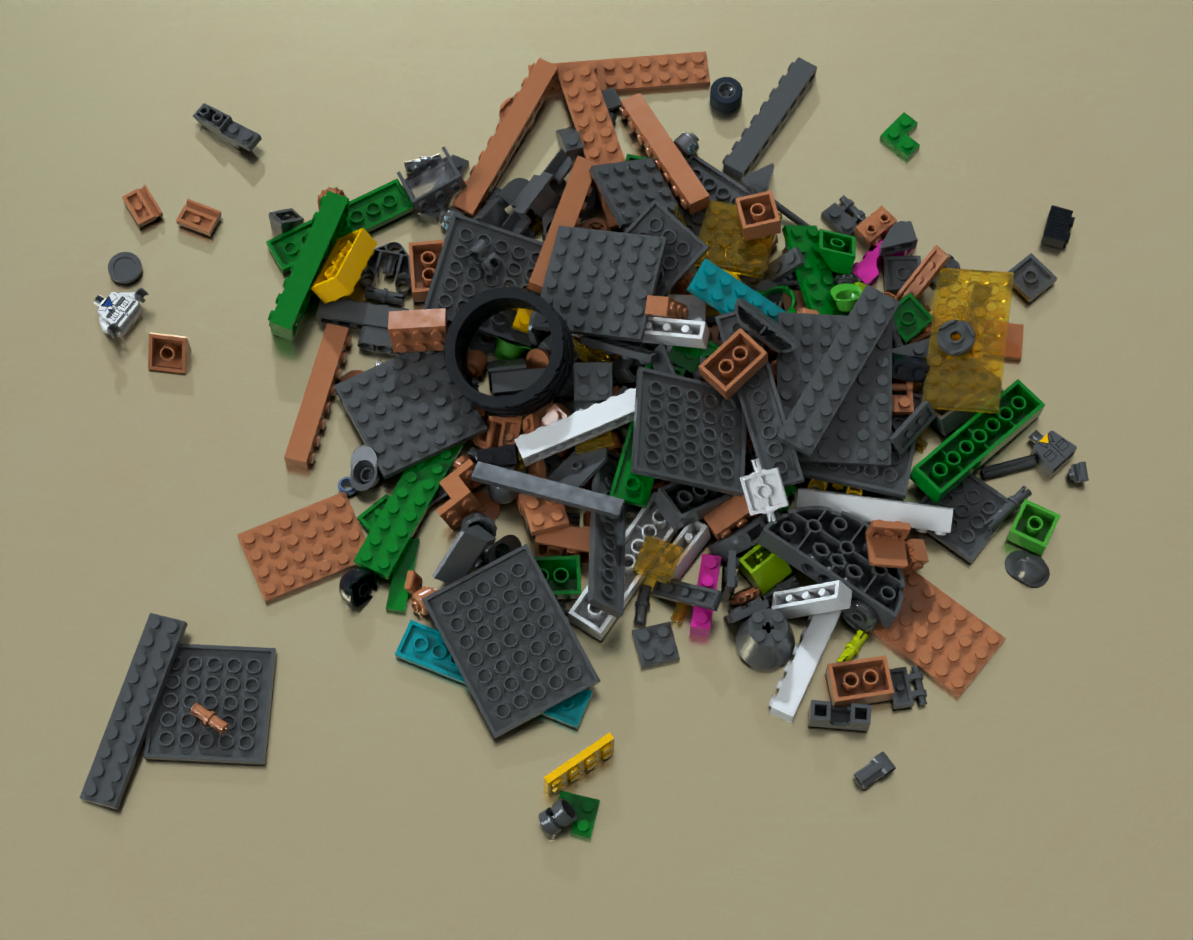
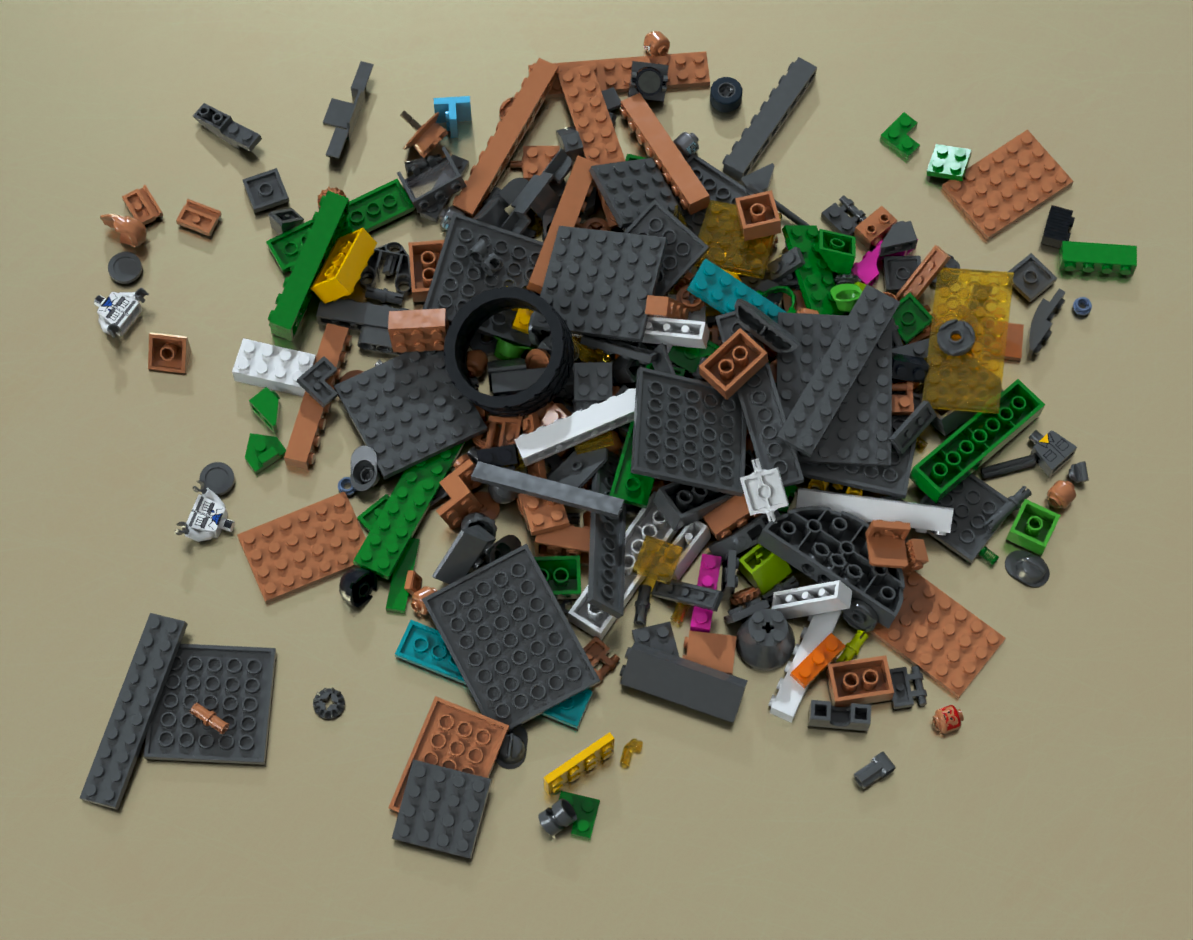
none -> nougat hair [100,214,147,247]
none -> white torso [175,480,235,542]
none -> dark grey piece [199,462,235,496]
none -> white brick [232,338,316,397]
none -> dark grey plate [242,168,289,213]
none -> green plate [245,433,286,474]
none -> green slope [249,387,281,434]
none -> dark grey plate [297,356,338,408]
none -> dark grey gear [313,688,345,719]
none -> dark grey piece [323,61,374,158]
none -> nougat plate [388,696,510,813]
none -> dark grey plate [392,759,492,859]
none -> nougat piece [400,110,449,158]
none -> medium azure bracket [433,96,472,138]
none -> dark grey piece [496,725,528,769]
none -> nougat plate [510,146,560,181]
none -> nougat plate [583,636,620,687]
none -> dark grey brick [619,642,748,723]
none -> clear yellow arm [620,738,643,765]
none -> piece [628,61,669,101]
none -> nougat head [644,31,670,57]
none -> nougat gear [676,285,705,313]
none -> nougat brick [682,630,737,675]
none -> orange plate [790,633,846,689]
none -> plate [927,144,972,181]
none -> nougat head [932,705,964,734]
none -> nougat plate [942,129,1074,241]
none -> green piece [979,546,999,565]
none -> dark grey slope [1026,288,1065,359]
none -> nougat head [1047,480,1076,509]
none -> green brick [1059,241,1137,275]
none -> sand blue plate [1073,297,1092,315]

